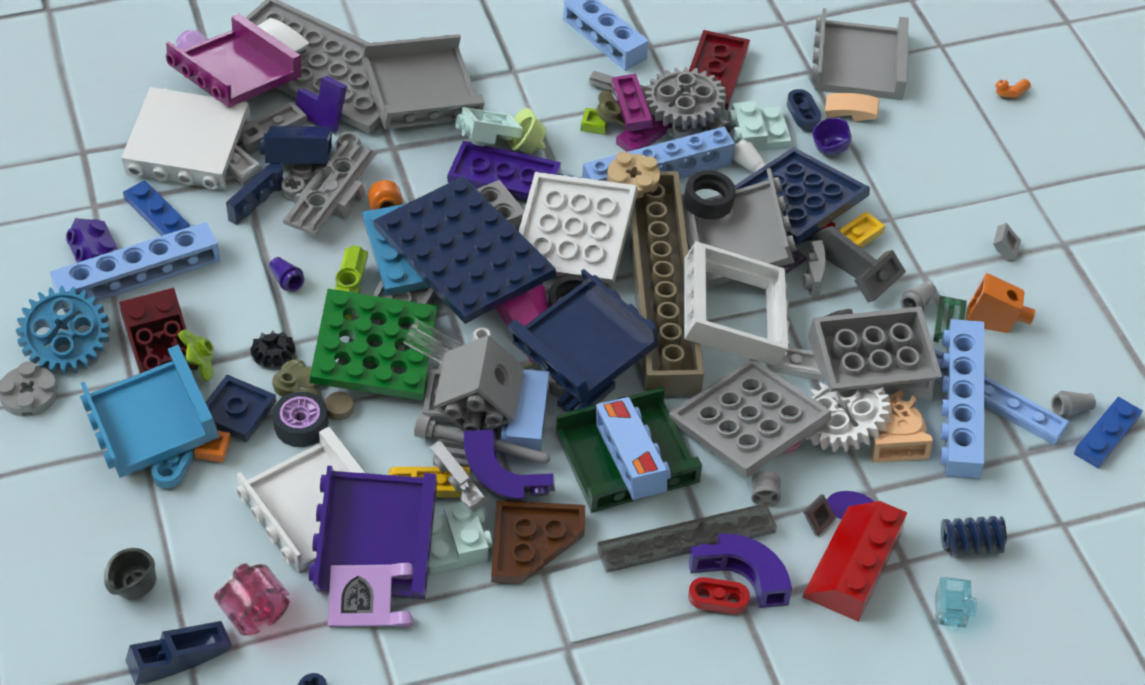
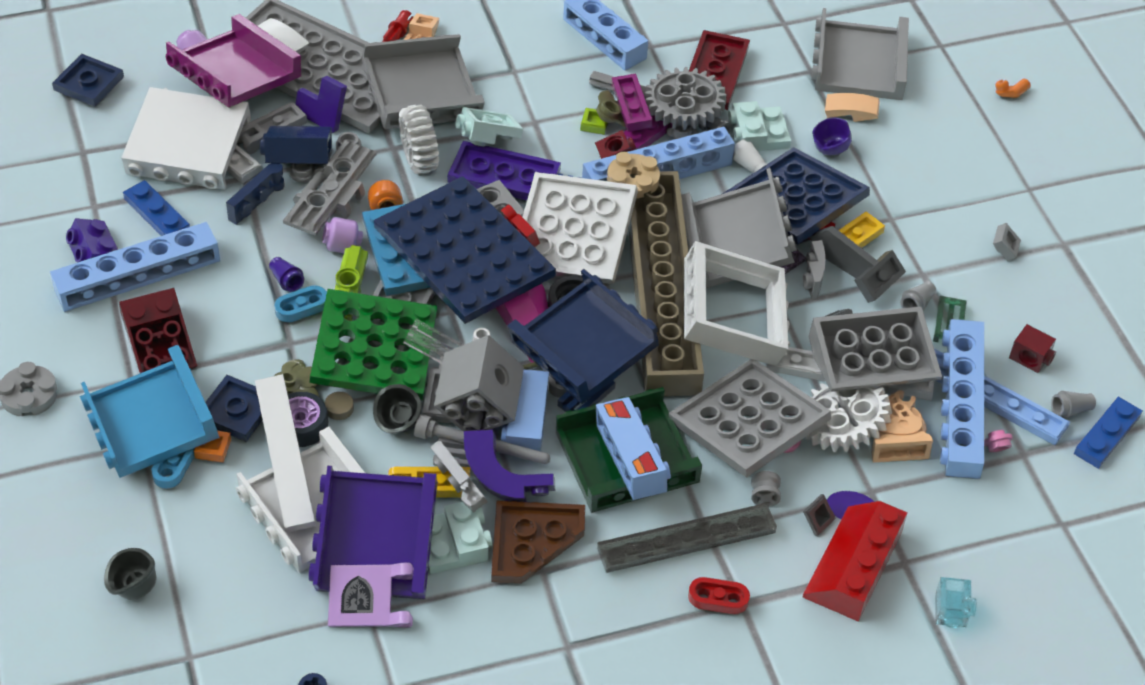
dark azure gear [16,286,110,375] -> none
dark blue slope [125,621,232,685] -> none
lime plate [178,329,214,382] -> none
clear pink brick [214,563,290,636] -> none
black gear [250,330,296,368] -> none
light grey bush [281,176,305,201] -> none
yellowish green piece [507,108,546,154] -> none
black tyre [684,170,736,220] -> none
dark purple arch [688,534,792,608] -> none
dark blue plate [787,89,821,130] -> none
dark blue piece [941,516,1007,556] -> none
orange torso [966,273,1035,333] -> none
none -> dark blue plate [52,54,124,107]
none -> white tile [255,374,316,533]
none -> dark azure plate [274,286,327,322]
none -> lavender head [322,217,363,254]
none -> pearl dark grey helmet [373,384,422,434]
none -> red axle [382,10,414,42]
none -> white gear [398,105,439,174]
none -> light nougat slope [404,13,439,40]
none -> red plate [500,204,540,247]
none -> dark red brick [595,130,637,159]
none -> bright pink plate [984,430,1013,452]
none -> dark red brick [1009,324,1056,373]

